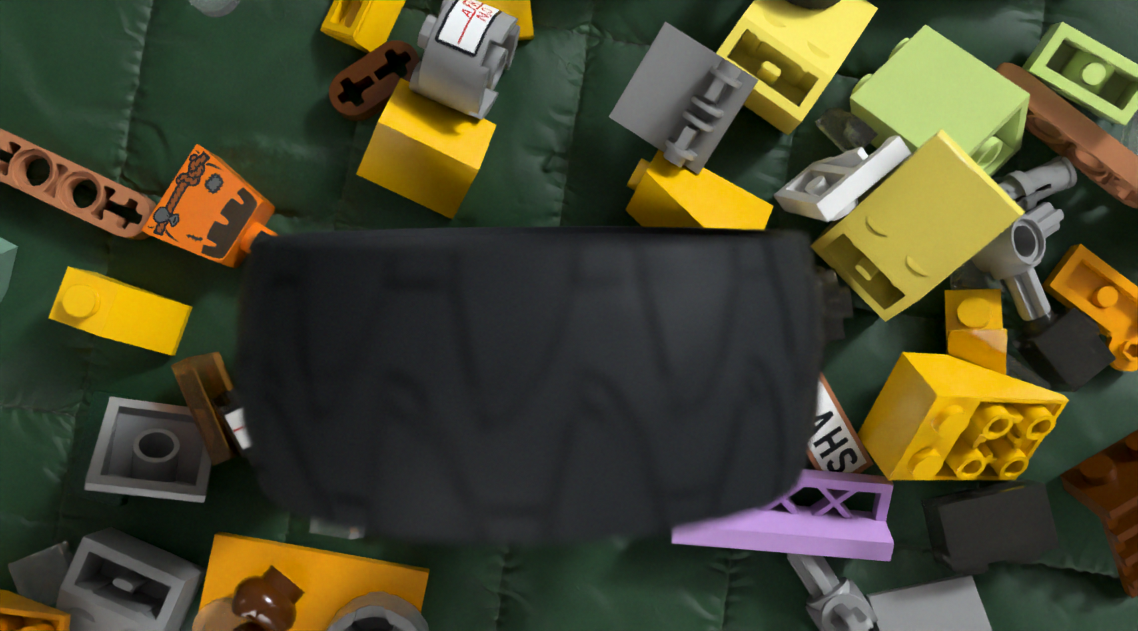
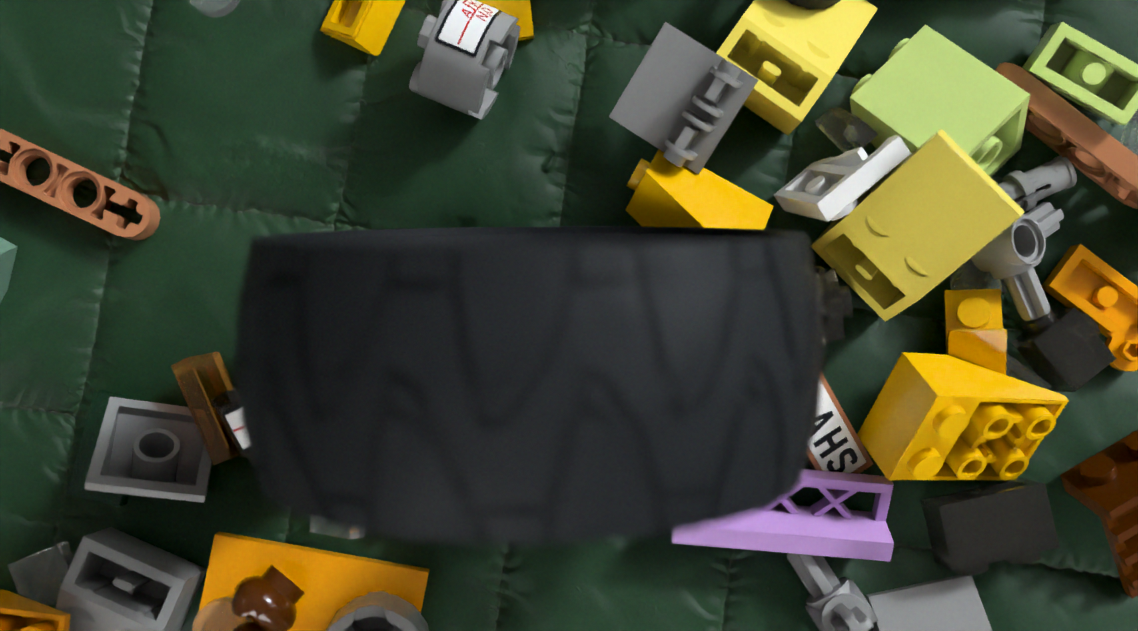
yellow slope [48,267,193,356] -> none
orange torso [141,144,277,269] -> none
reddish brown beam [329,40,420,121] -> none
yellow slope [356,78,496,220] -> none

